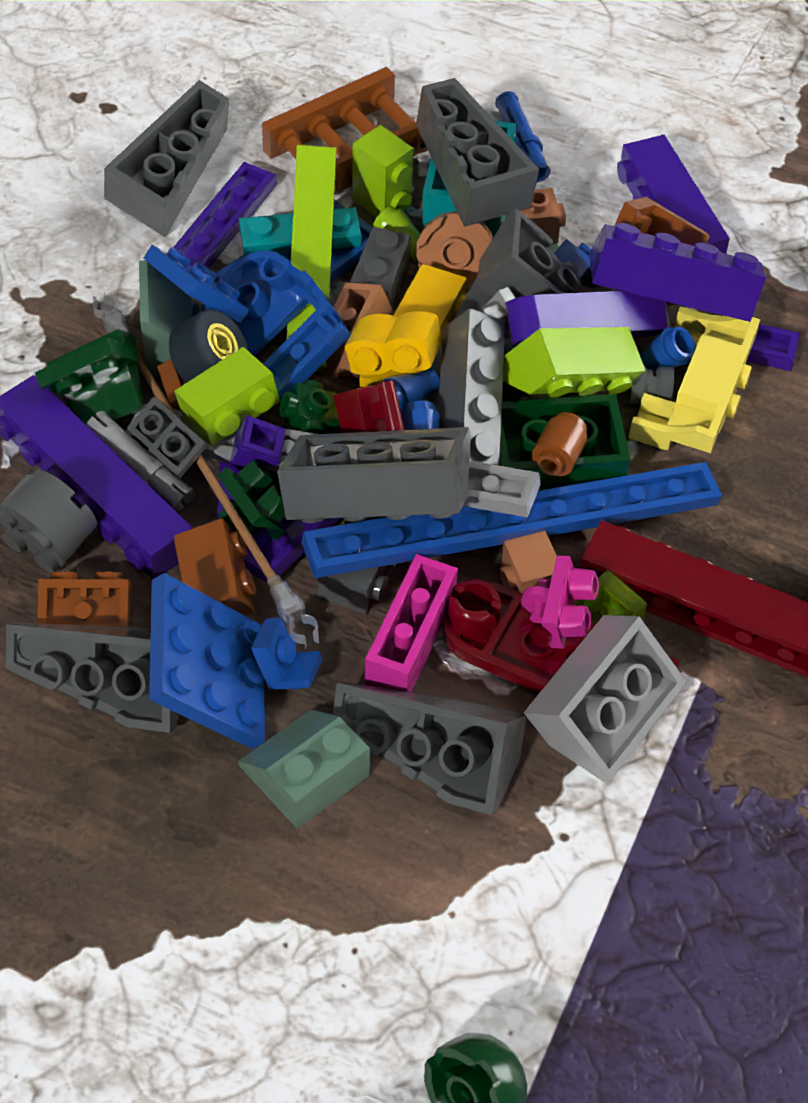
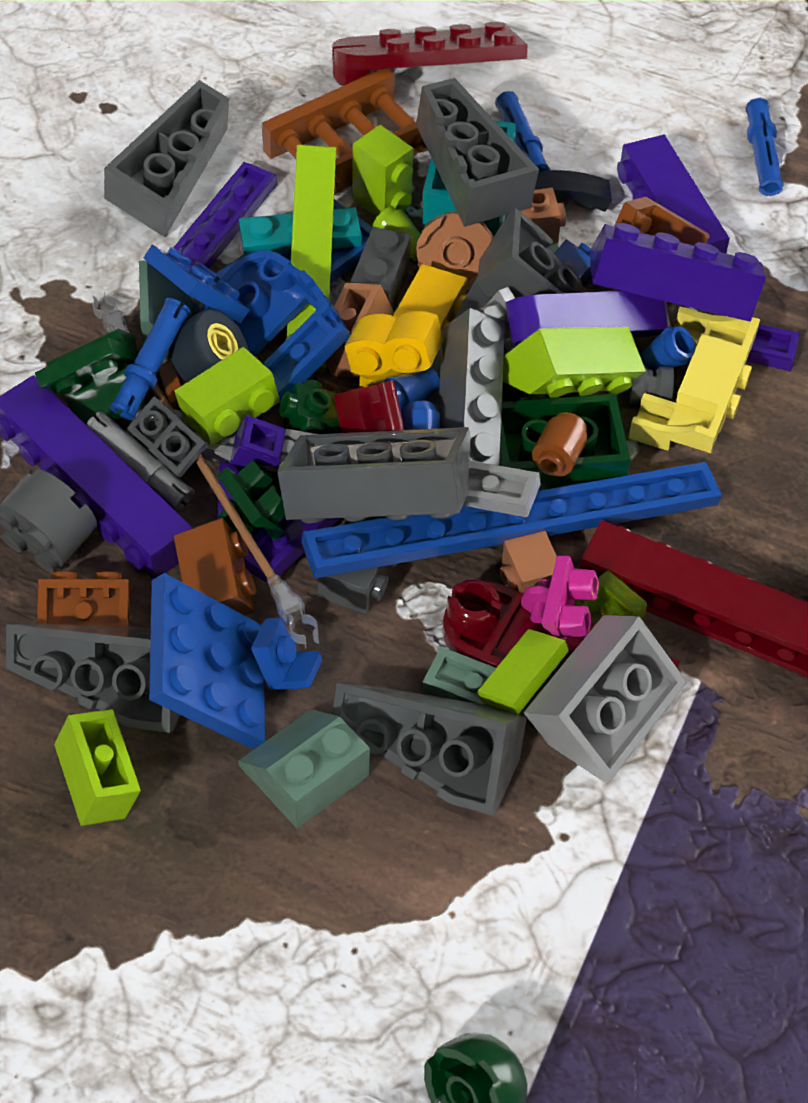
dark pink brick [365,554,458,693] -> none
none -> lime brick [54,709,141,826]
none -> blue pin [110,298,190,420]
none -> dark red plate [332,22,528,86]
none -> sand green plate [422,647,497,708]
none -> lime tile [477,629,569,715]
none -> black slope [535,170,612,212]
none -> blue pin [745,98,784,196]

